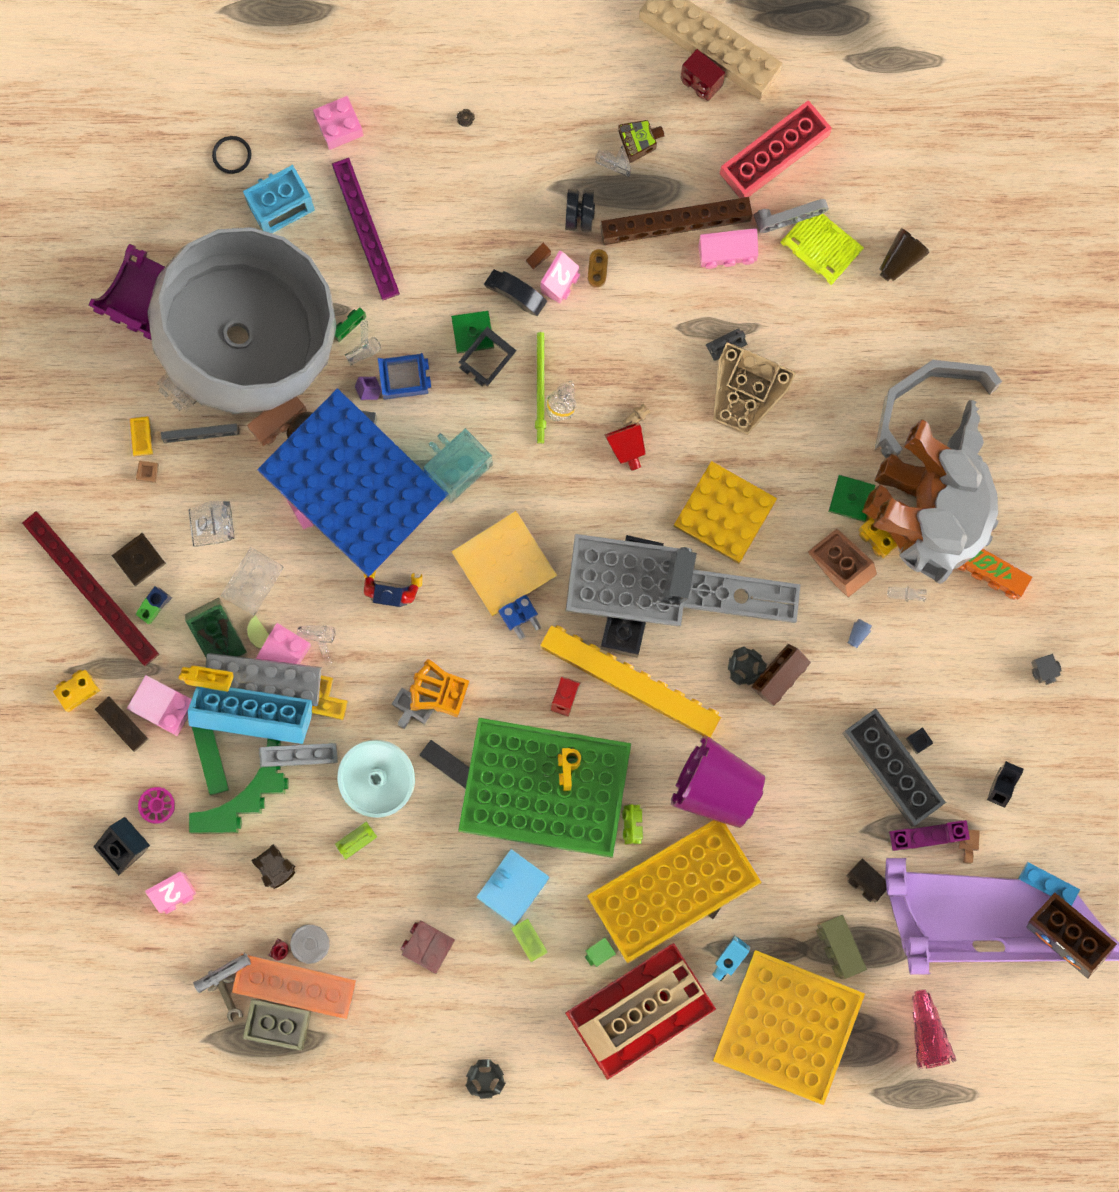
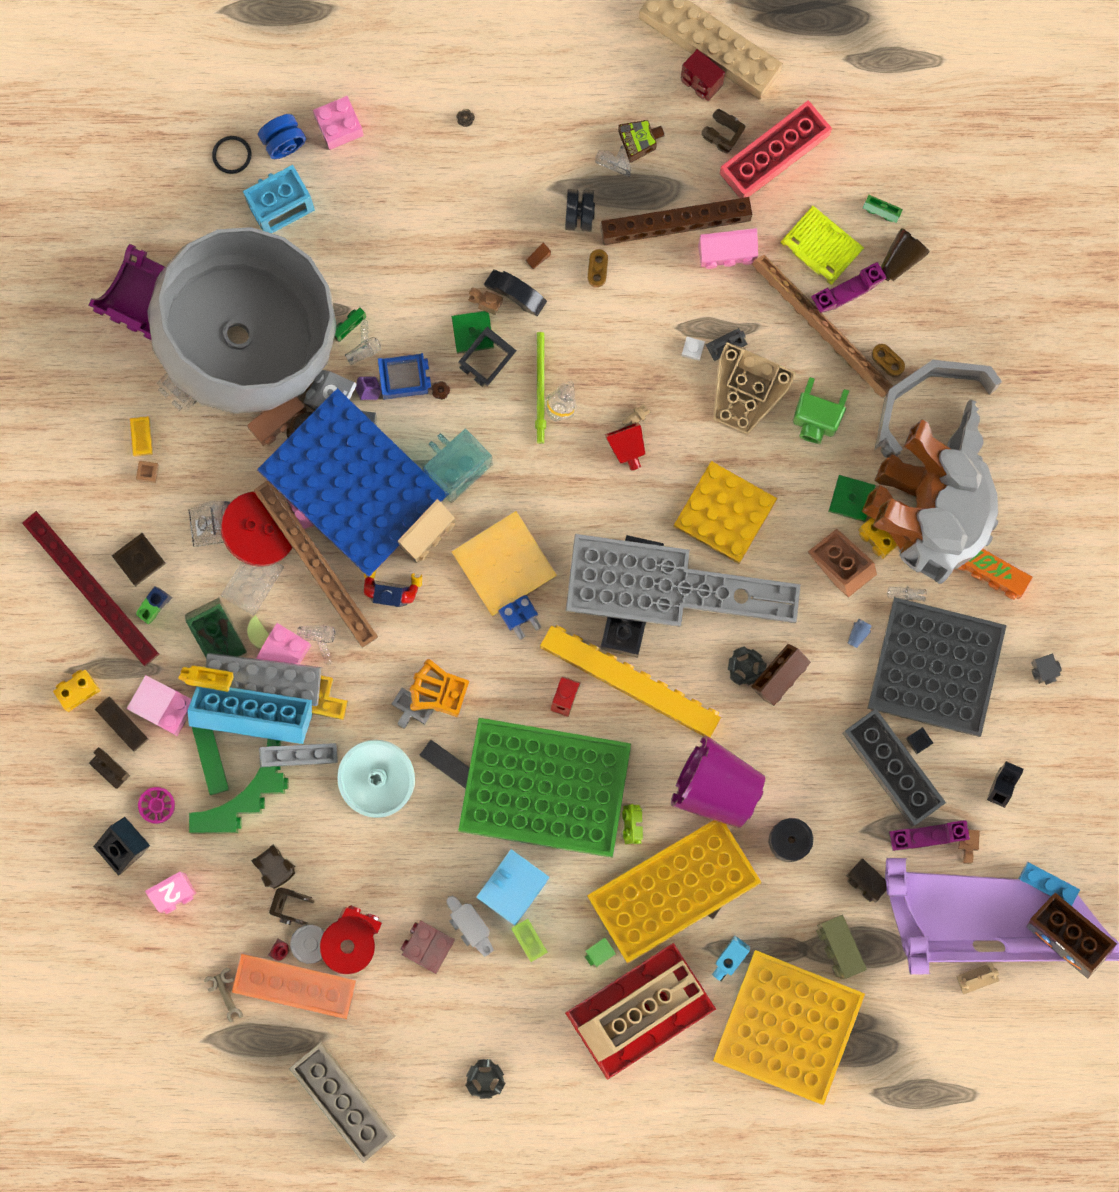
dark grey tile [161,424,239,443] -> none
light grey pin [193,953,251,993] -> none
olive brick [243,999,312,1051] -> none
magenta tile [332,158,400,301] -> none
lime hinge [335,821,377,860] -> none
bright pink slope [541,251,580,303] -> none
yellow plate [558,748,581,791] -> none
dark grey brick [663,547,697,603] -> none
light grey beam [754,199,829,233] -> none
clear pink cone [912,990,957,1069] -> none
none -> dark brown bracket [89,747,130,789]
none -> red plate [221,491,293,567]
none -> medium nougat plate [254,480,378,648]
none -> blue wheel [258,114,306,160]
none -> dark brown piece [269,888,315,925]
none -> dark tan brick [289,1043,396,1163]
none -> light grey slope [303,370,357,410]
none -> red piece [320,905,382,974]
none -> tan slope [398,499,455,563]
none -> reddish brown plate [432,381,450,400]
none -> light grey hinge [446,896,494,957]
none -> medium nougat plate [468,287,503,315]
none -> white plate [681,337,705,361]
none -> dark brown piece [701,109,746,153]
none -> medium nougat plate [752,255,893,398]
none -> black wheel [768,818,814,862]
none -> bright green piece [793,377,849,444]
none -> magenta slope [811,262,886,313]
none -> green plate [863,195,903,223]
none -> dark grey plate [867,597,1007,737]
none -> pearl gold plate [872,344,905,377]
none -> tan hinge [956,962,1000,995]

